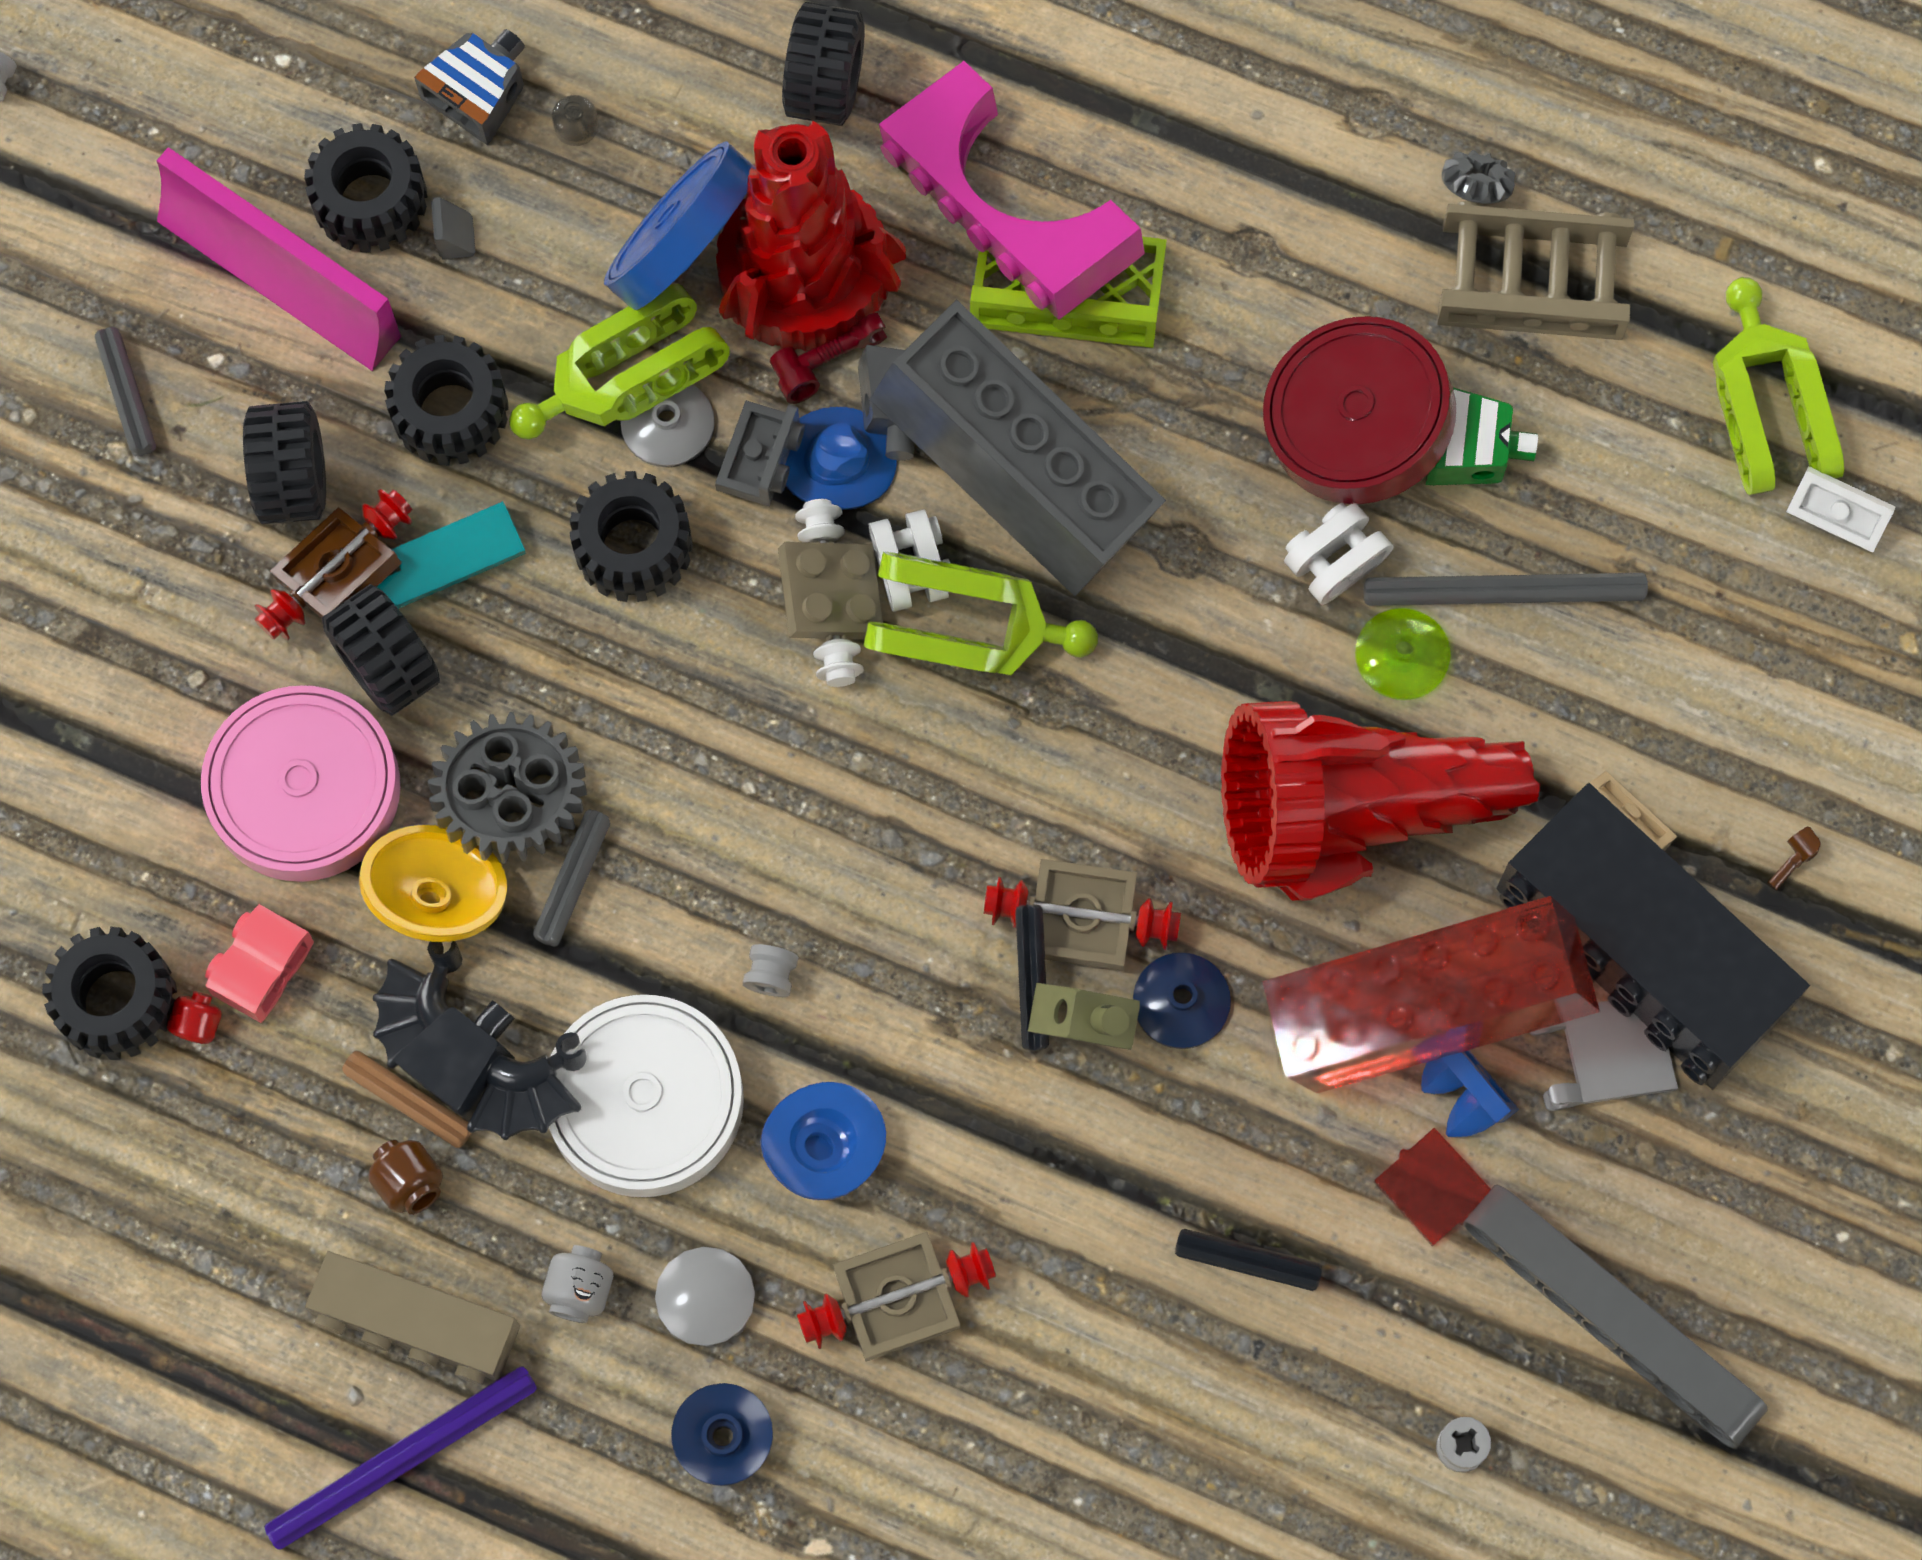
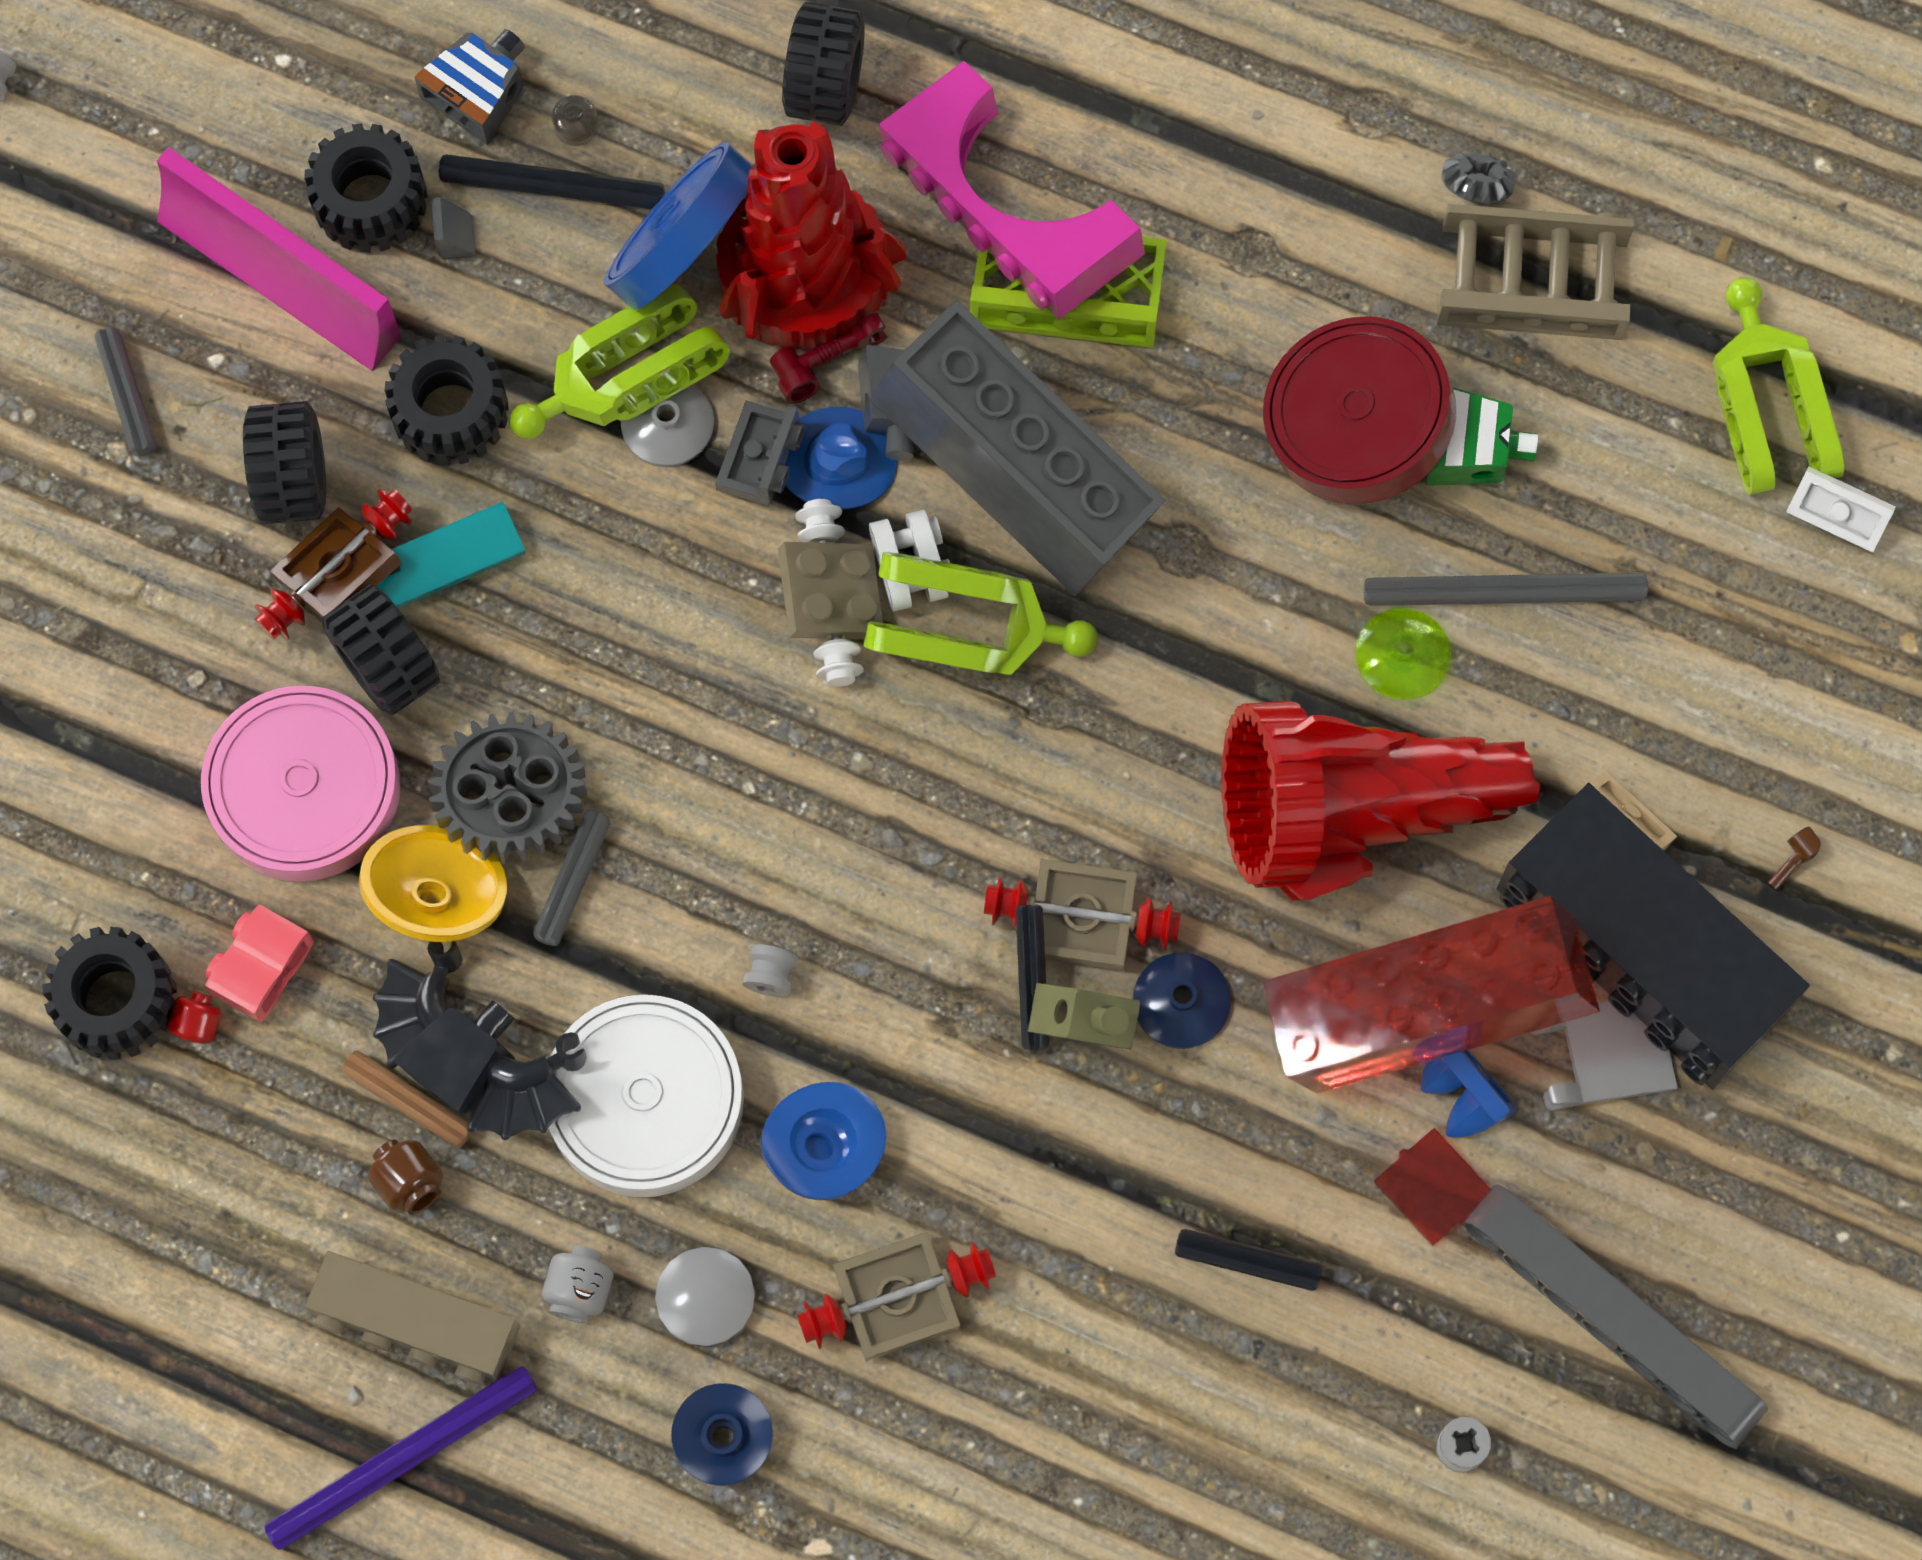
black tyre [569,471,692,602] -> none
white brick [1284,503,1394,605] -> none
none -> black axle [438,154,665,209]

